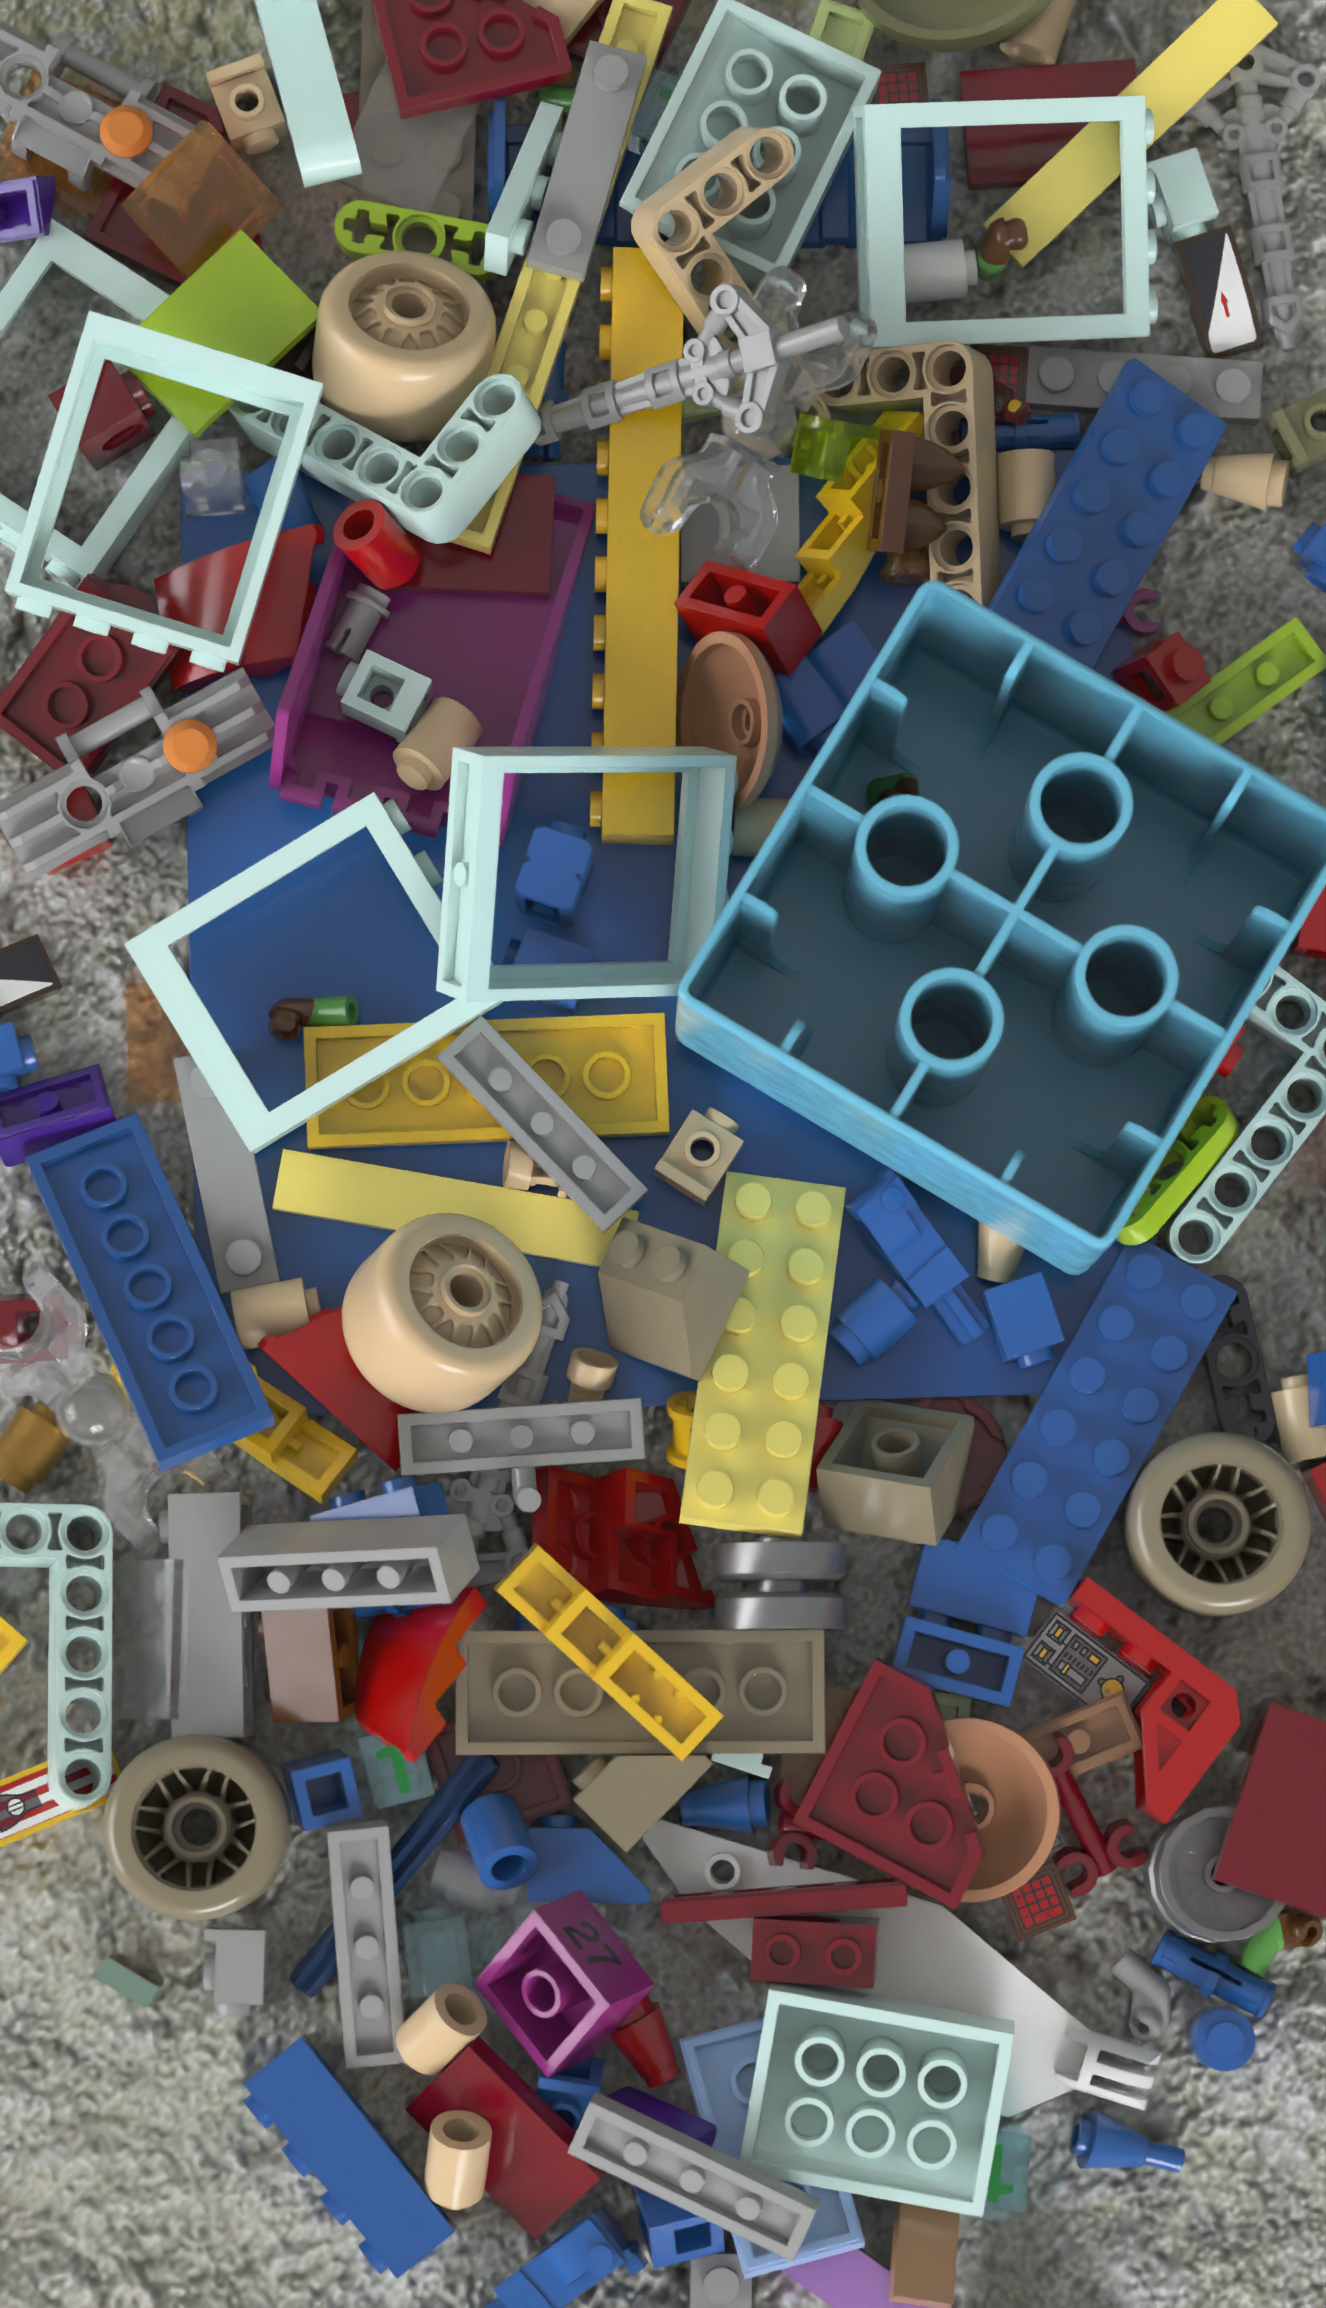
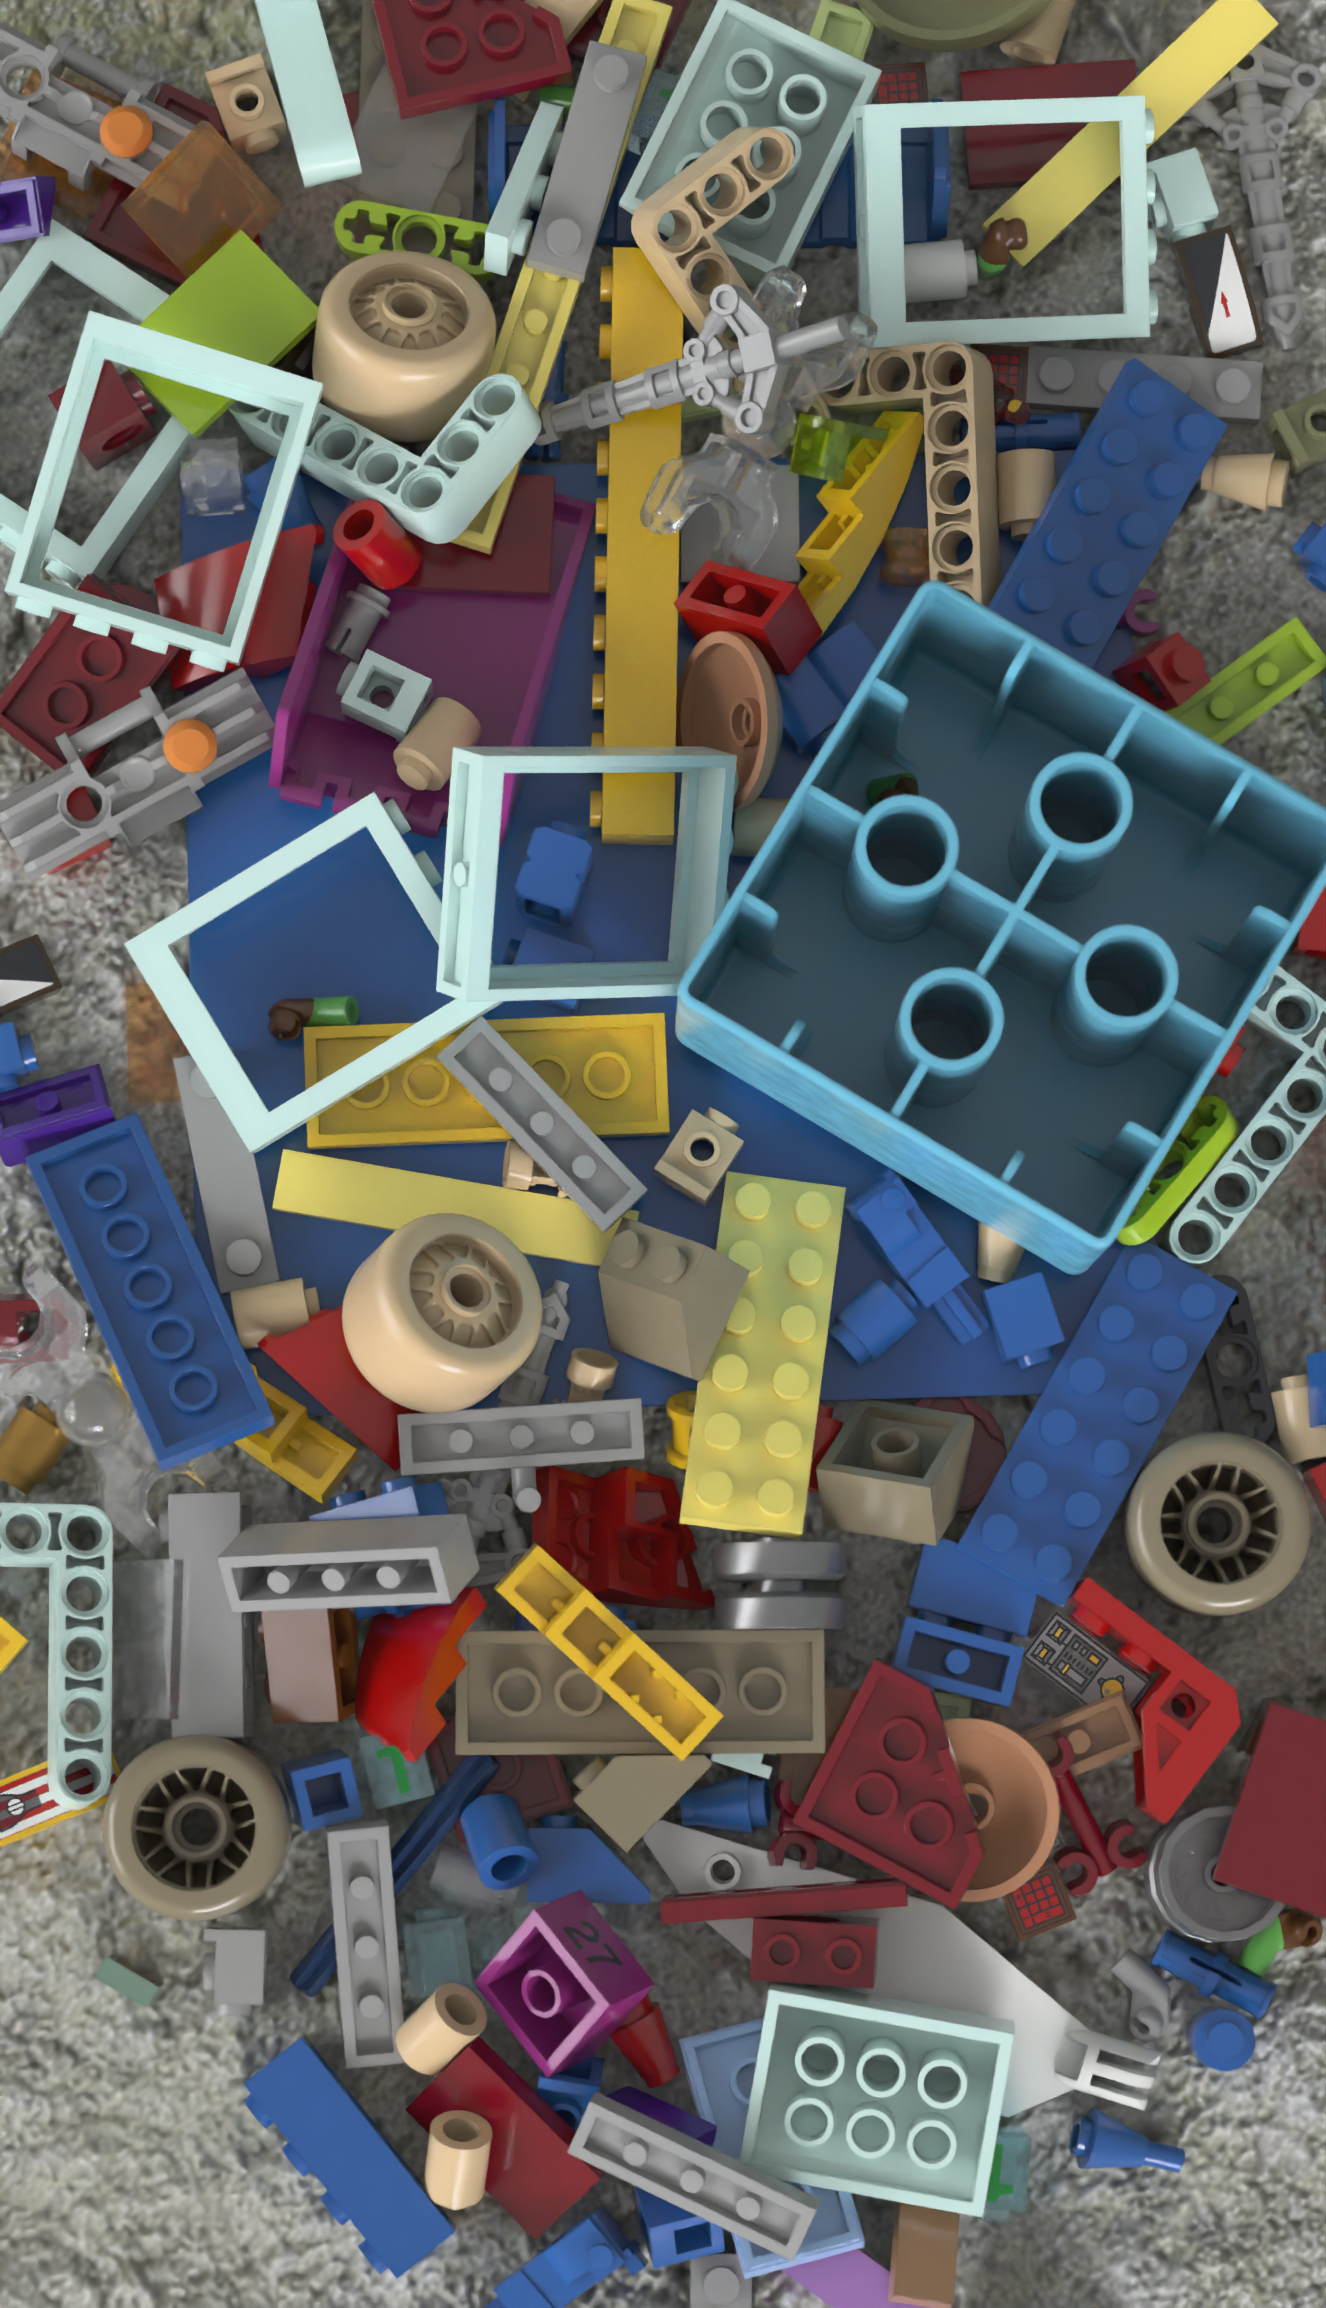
reddish brown tile [867,430,965,554] -> none

